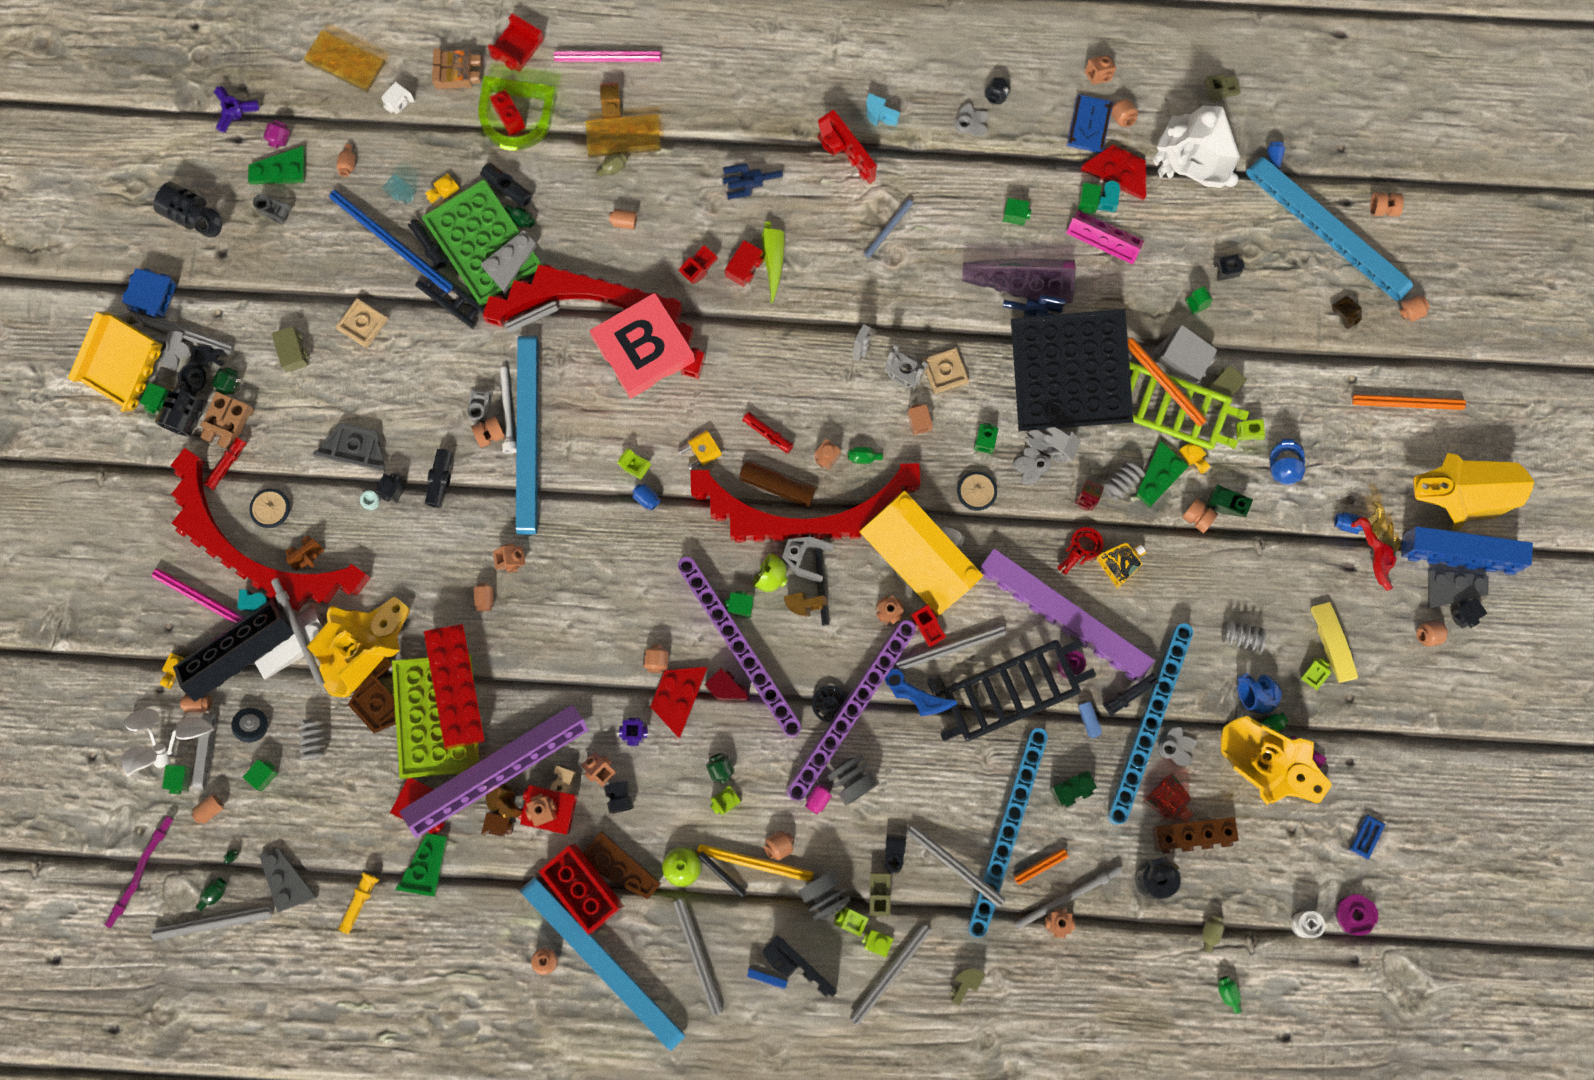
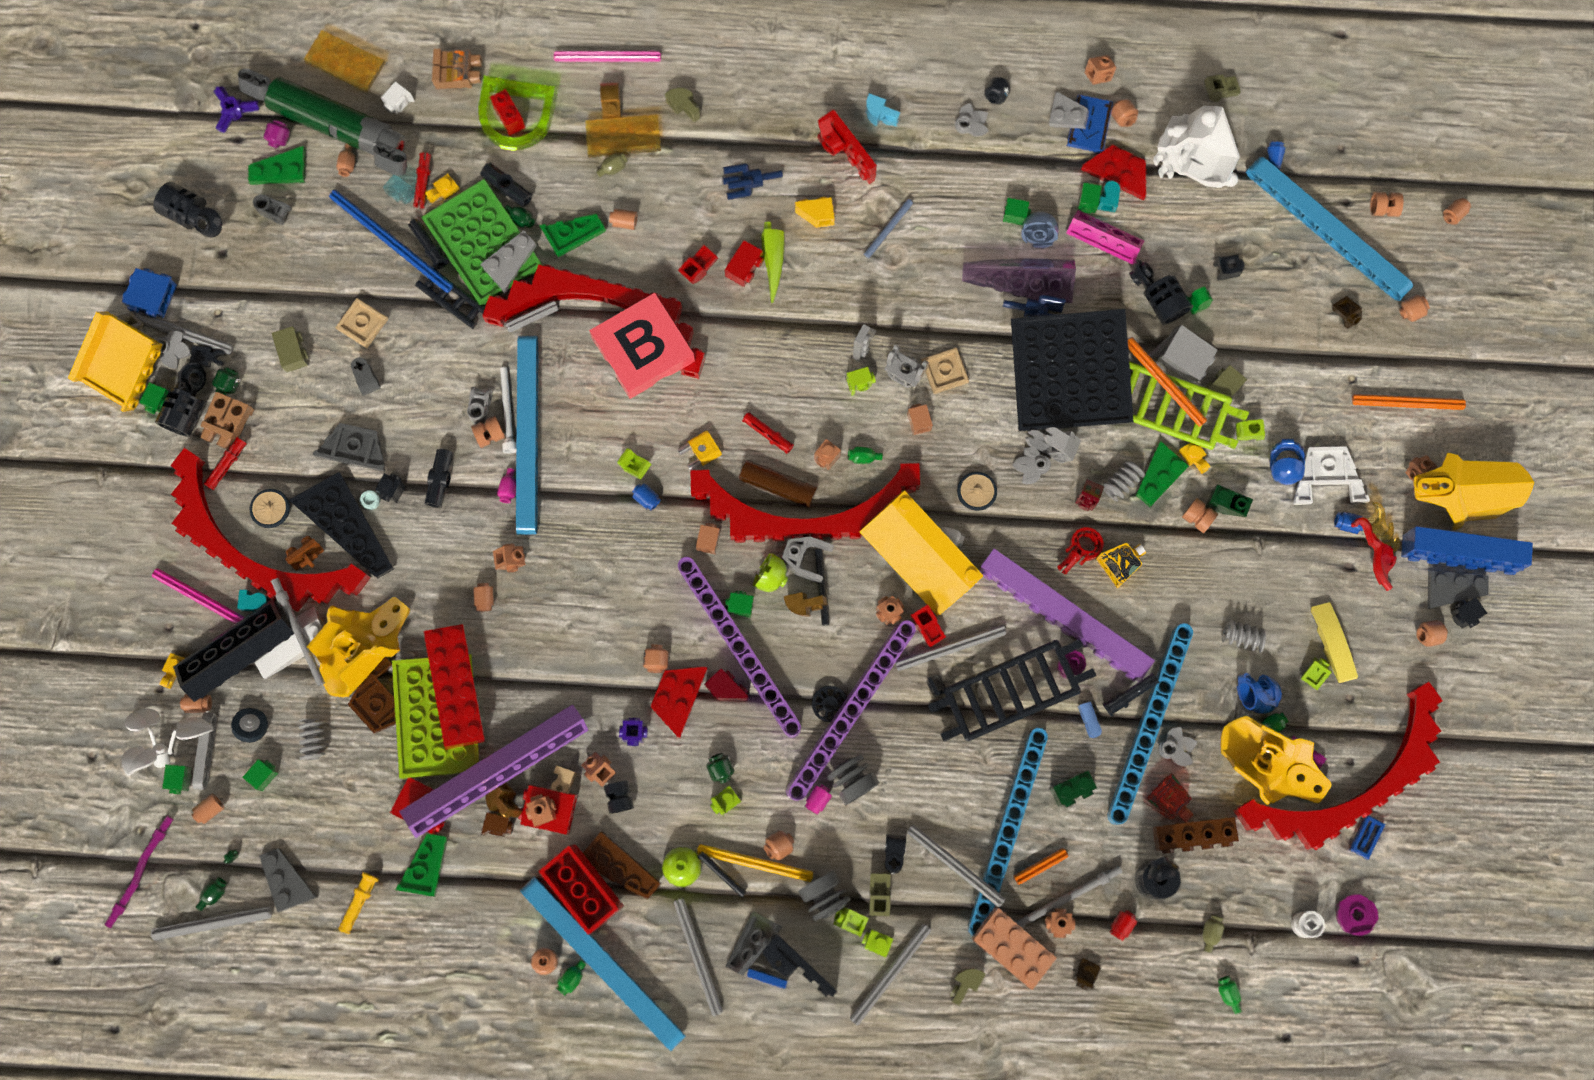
red panel [488,13,544,73] -> none
blue piece [885,669,957,716] -> none
green brick [974,423,999,454] -> none
none -> piece [238,69,407,176]
none -> black wing [289,472,394,579]
none -> dark grey piece [351,358,381,396]
none -> red pin [413,152,431,209]
none -> dark pink plant [497,468,516,503]
none -> green wing [539,214,606,258]
none -> green plant [556,960,586,996]
none -> olive brick [665,88,700,123]
none -> nougat brick [696,523,720,555]
none -> dark grey wing [726,911,783,976]
none -> yellow slope [795,197,834,227]
none -> lime brick [846,367,876,396]
none -> nougat plate [971,907,1057,990]
none -> sand blue cylinder [1021,212,1059,248]
none -> light grey wing [1049,92,1089,129]
none -> dark brown bracket [1072,958,1101,991]
none -> red brick [1109,910,1137,941]
none -> black cylinder [1129,259,1194,325]
none -> red arch [1233,681,1443,850]
none -> white wing [1293,446,1370,505]
none -> nougat brick [1405,455,1438,488]
none -> nougat brick [1443,198,1471,225]

